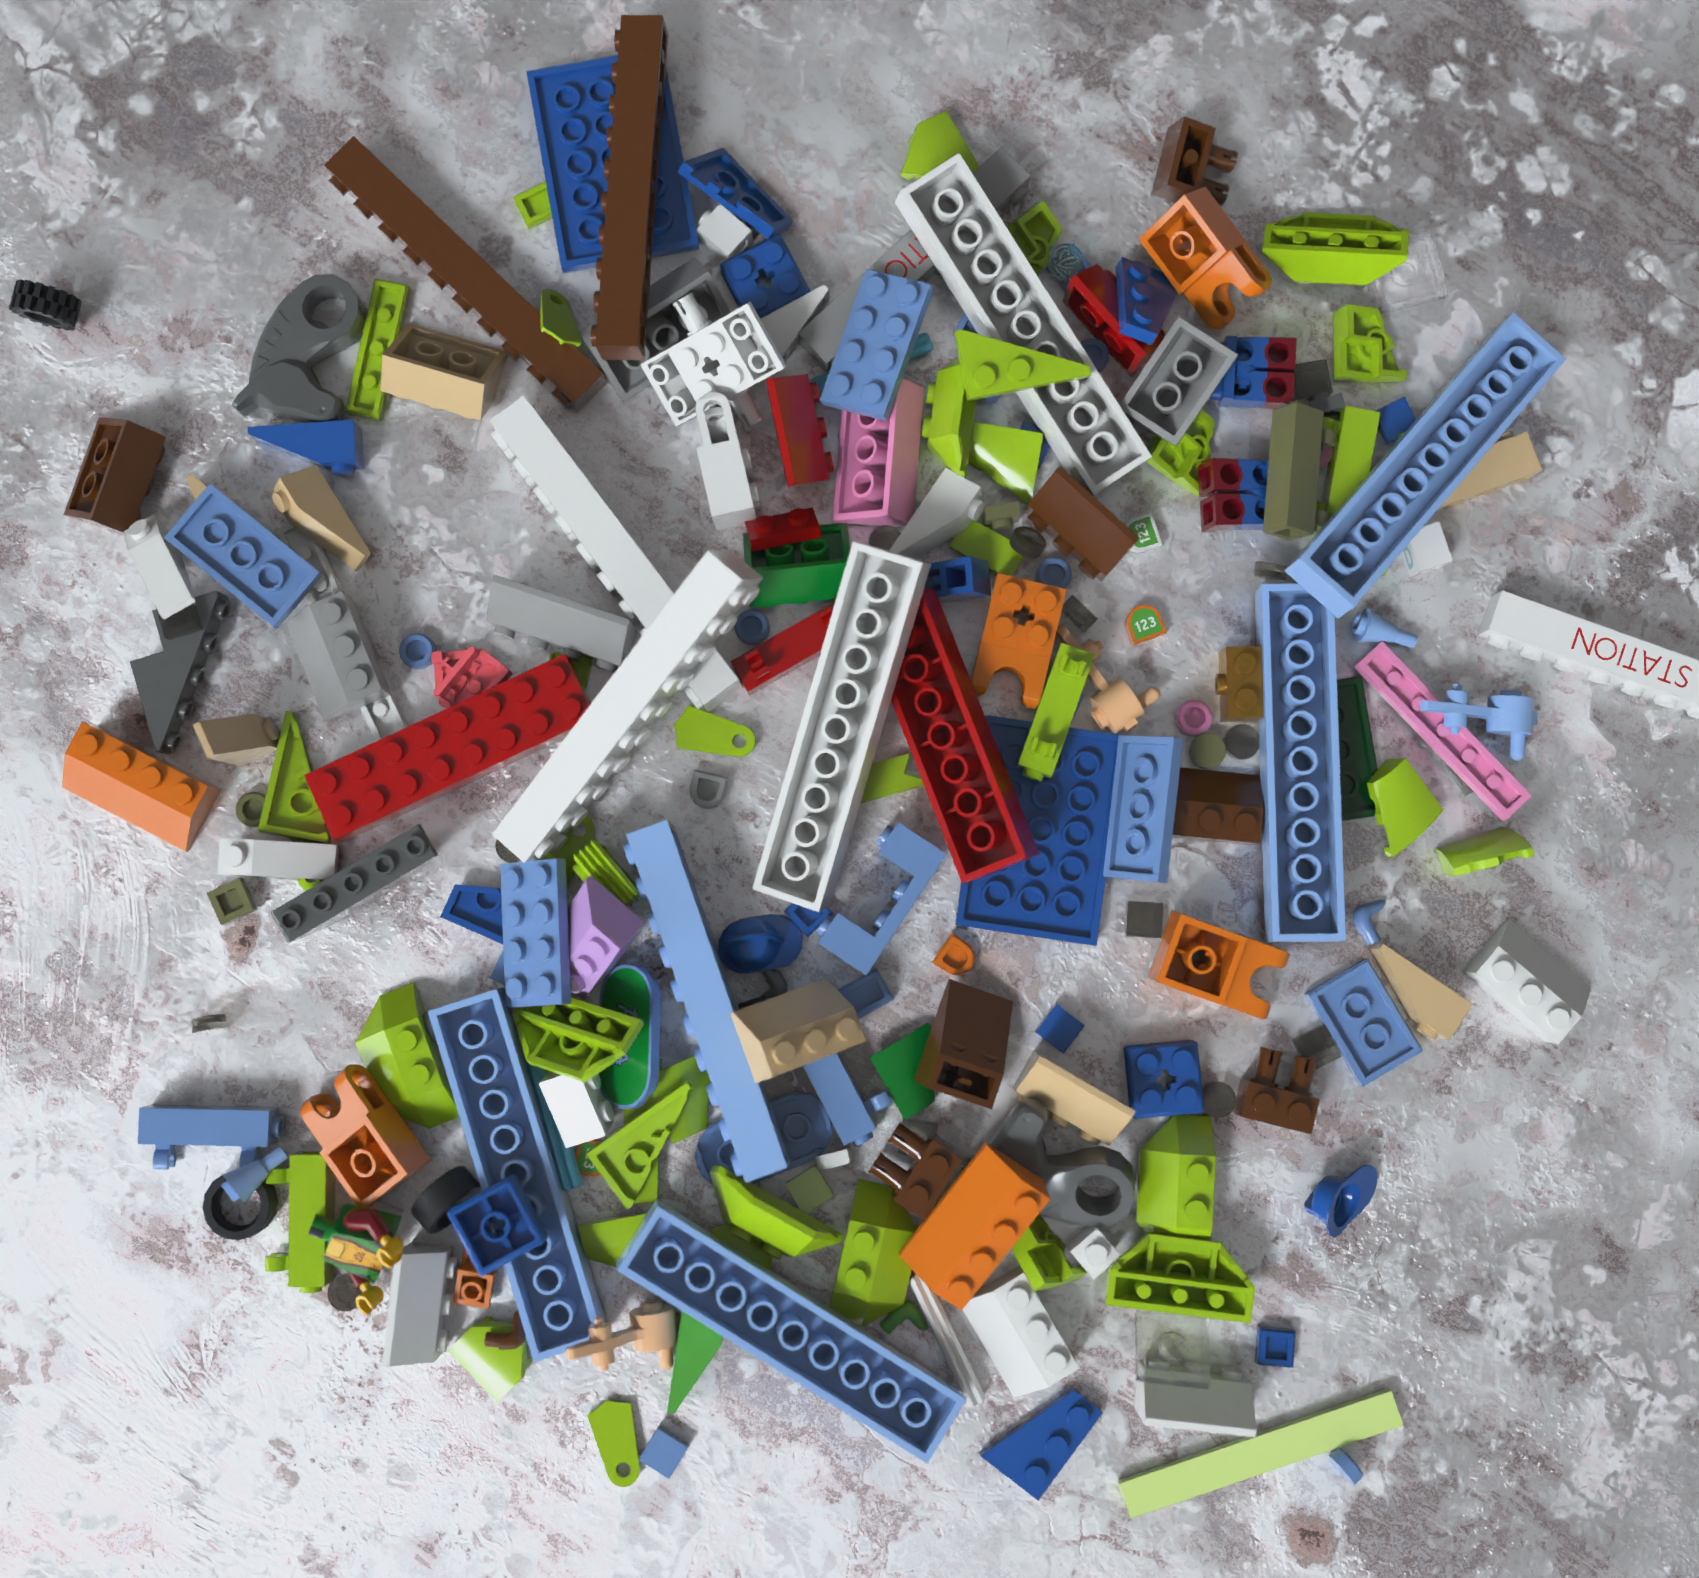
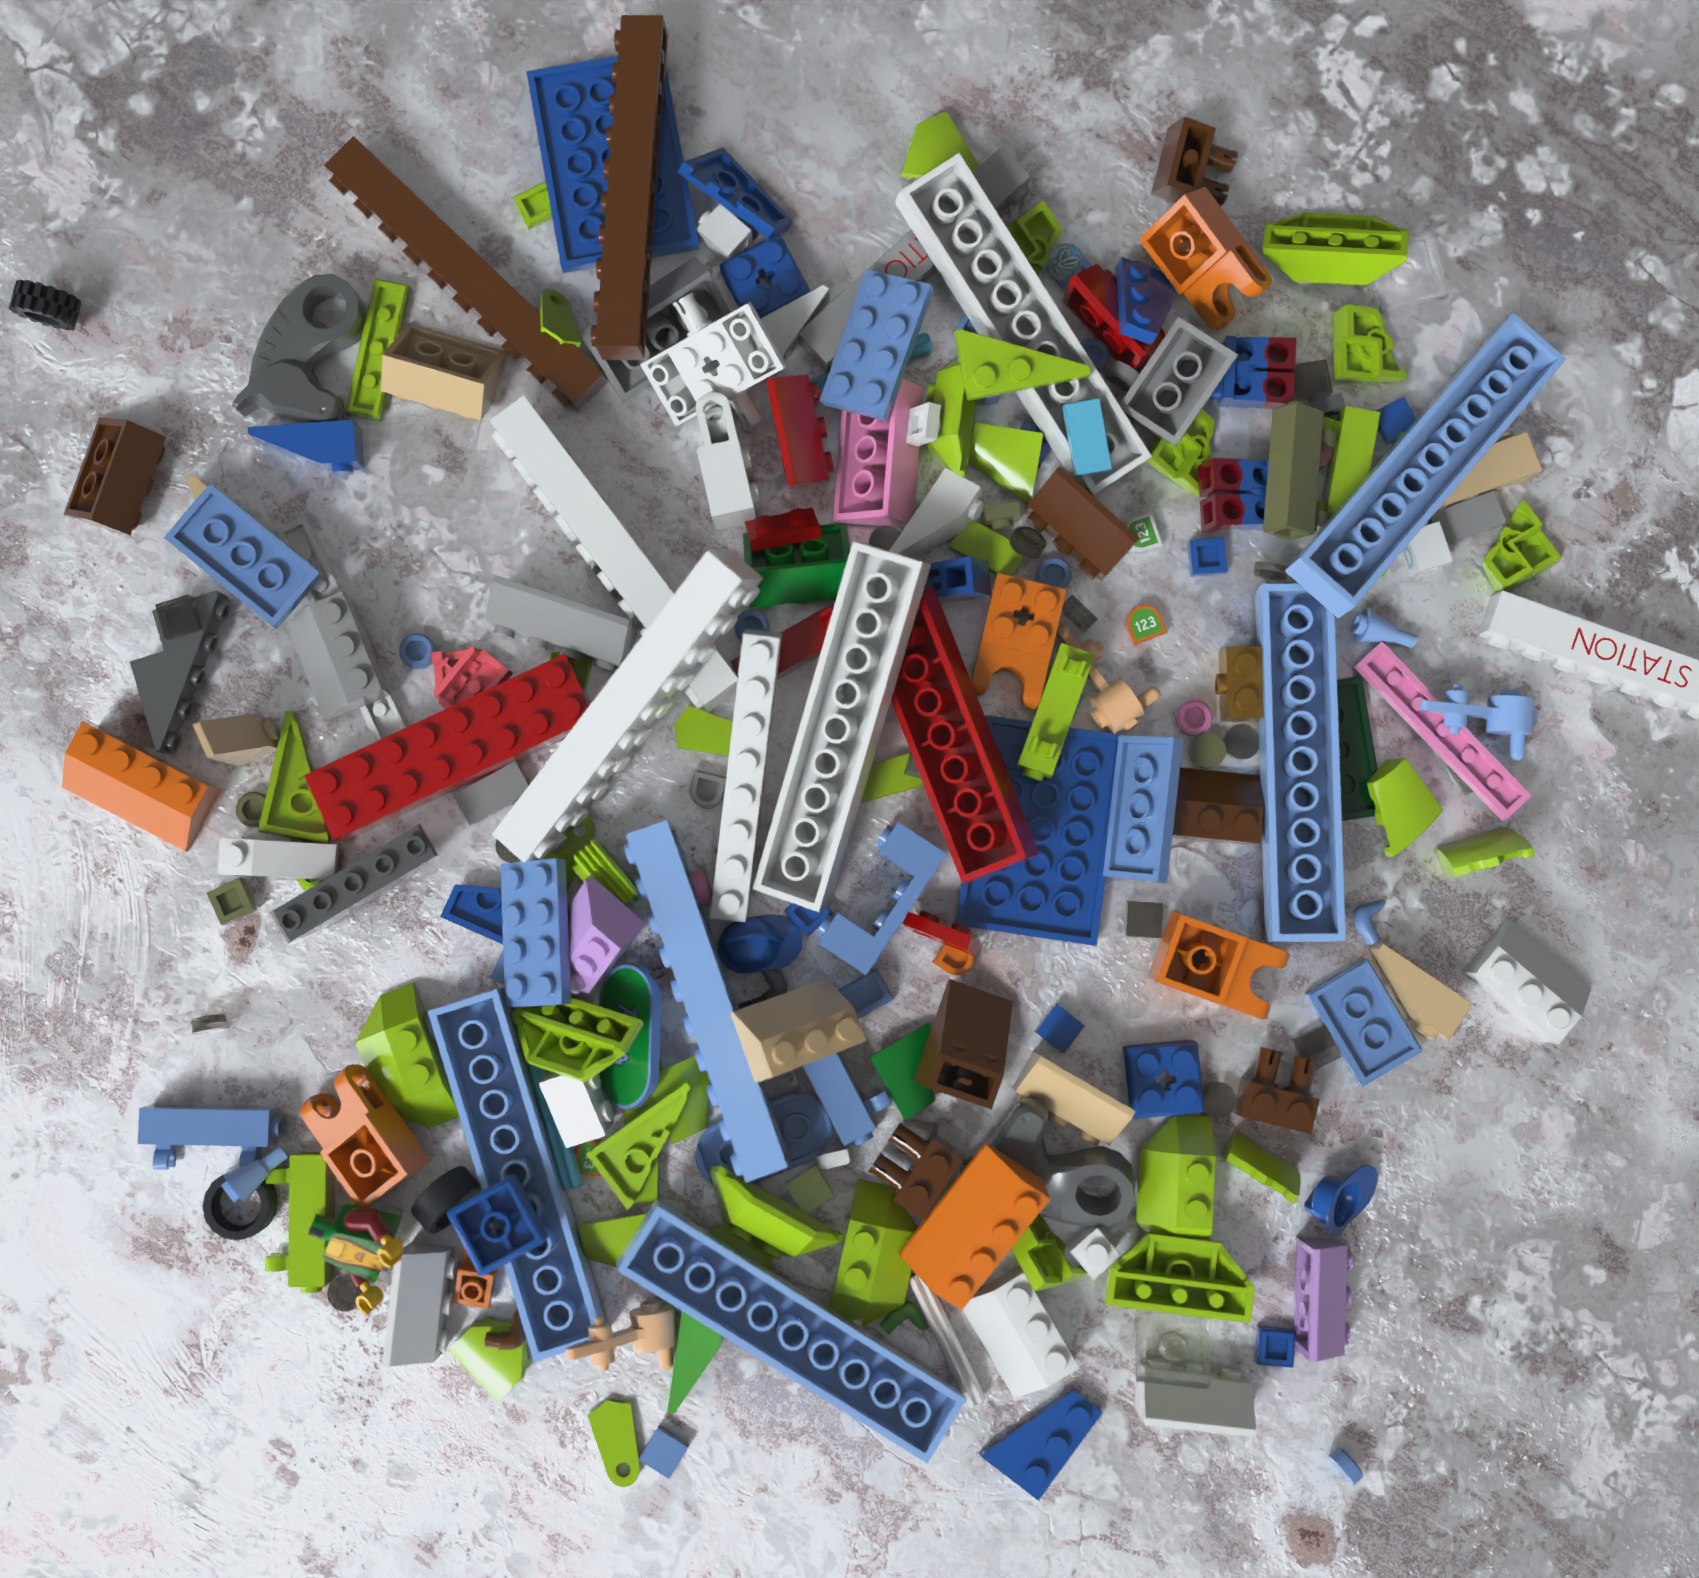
white slope [123,514,196,619] -> none
tan slope [271,465,371,571] -> none
yellowish green tile [1118,1388,1404,1519] -> none
none -> light grey tile [453,761,530,826]
none -> bright pink tile [689,869,713,906]
none -> white brick [710,629,783,922]
none -> red plate [903,910,980,956]
none -> white plate [906,402,941,446]
none -> medium azure tile [1062,398,1112,477]
none -> light grey tile [1104,360,1139,393]
none -> blue tile [1187,537,1228,577]
none -> lime slope [1220,1130,1301,1204]
none -> lavender slope [1293,1237,1353,1362]
none -> light grey tile [1428,490,1507,545]
none -> lime slope [1482,500,1562,593]

